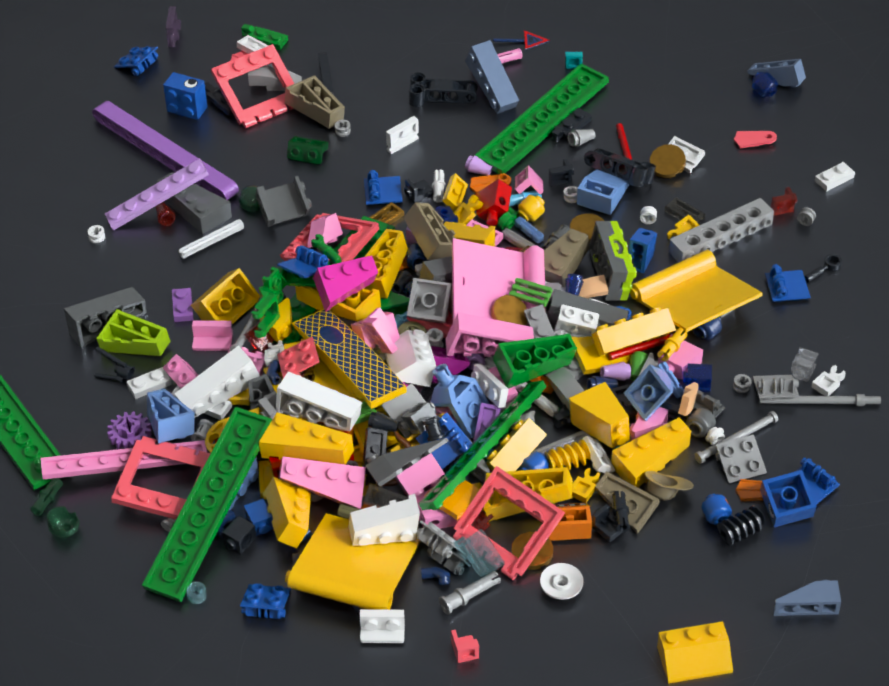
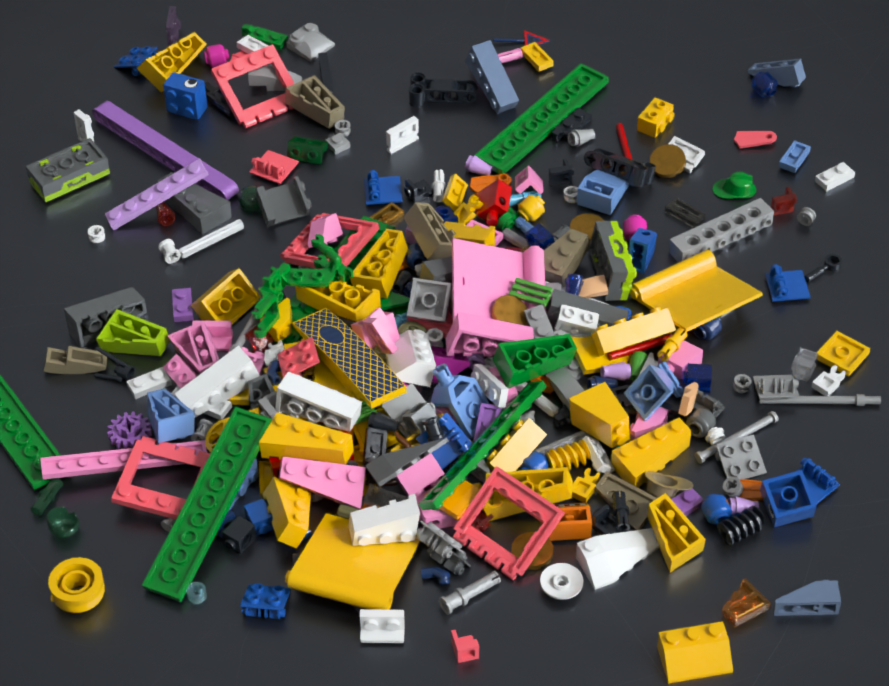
blue hinge [277,245,328,278] -> none
dark pink wedge [313,255,378,312] -> none
clear light blue panel [456,529,505,577] -> none
teal tile [565,52,583,69] -> none
white bush [640,206,657,224] -> none
yellow plate [667,215,699,239] -> none
none -> dark grey piece [26,138,110,202]
none -> dark tan slope [43,346,107,374]
none -> yellow piece [48,557,105,613]
none -> white plate [73,110,94,142]
none -> yellow wedge [136,32,207,93]
none -> white bush [158,239,181,264]
none -> bright pink wedge [167,321,219,375]
none -> dark pink head [203,44,229,68]
none -> coral hinge [249,150,299,184]
none -> light grey slope [287,23,335,62]
none -> light grey plate [325,133,350,155]
none -> yellow plate [521,42,554,72]
none -> clear blue brick [525,223,555,250]
none -> white wedge [576,528,659,590]
none -> dark pink head [623,215,647,241]
none -> yellow brick [637,98,674,138]
none -> yellow wedge [647,493,706,573]
none -> medium lavender plate [671,488,704,516]
none -> green piece [712,171,756,199]
none -> clear orange wing [722,578,771,627]
none -> light grey bush [723,477,744,498]
none -> lavender cone [727,496,759,516]
none -> medium blue plate [779,140,811,173]
none -> yellow plate [815,331,870,377]

